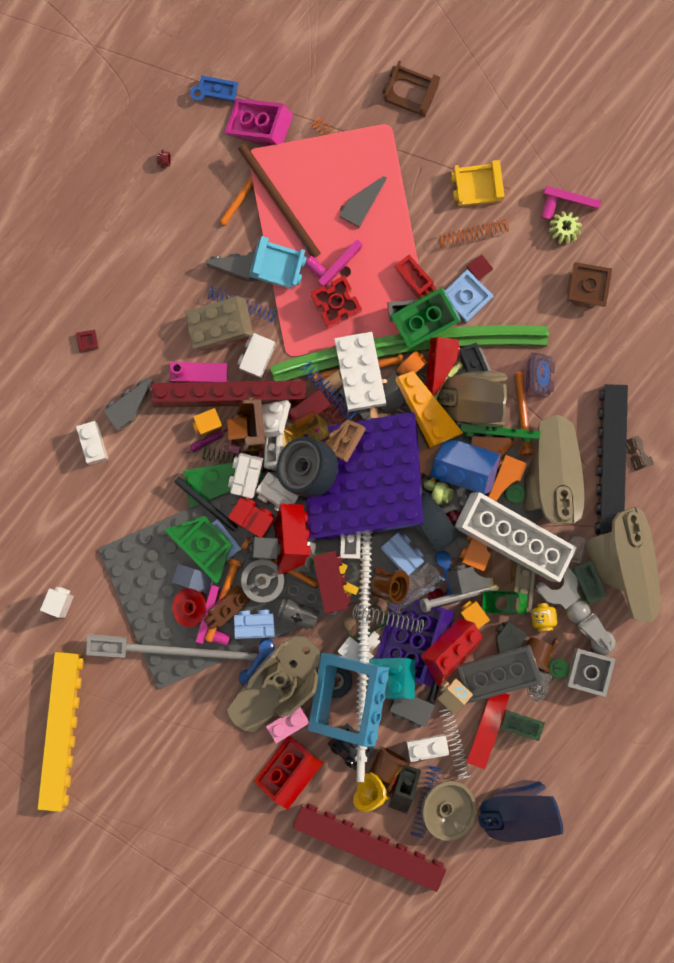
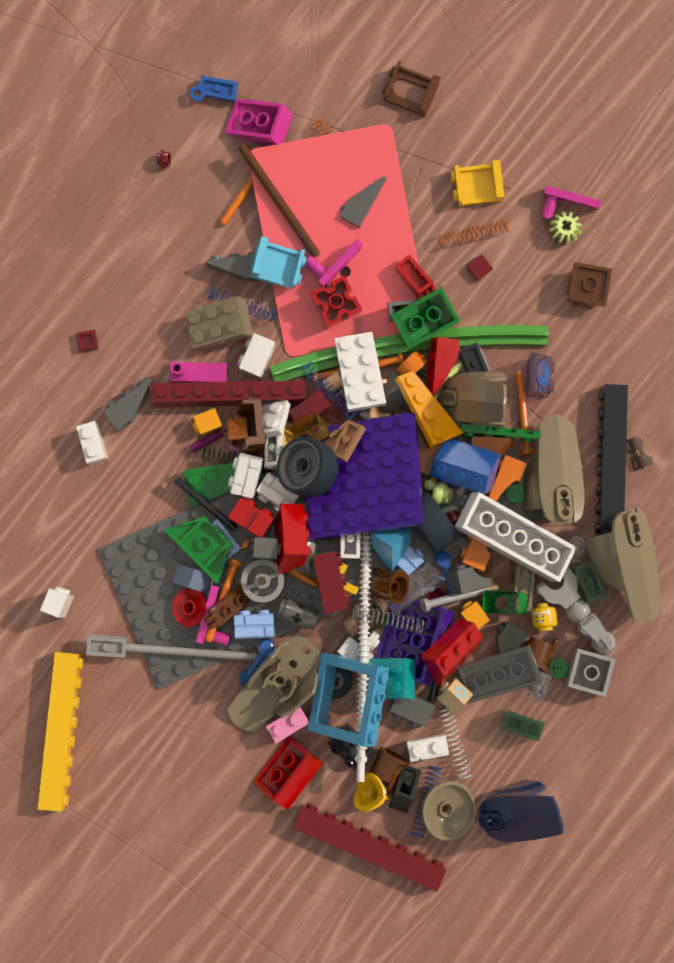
light blue tile [446,269,494,323] -> none
red slope [466,693,510,770] -> none
none -> dark azure slope [371,528,411,572]

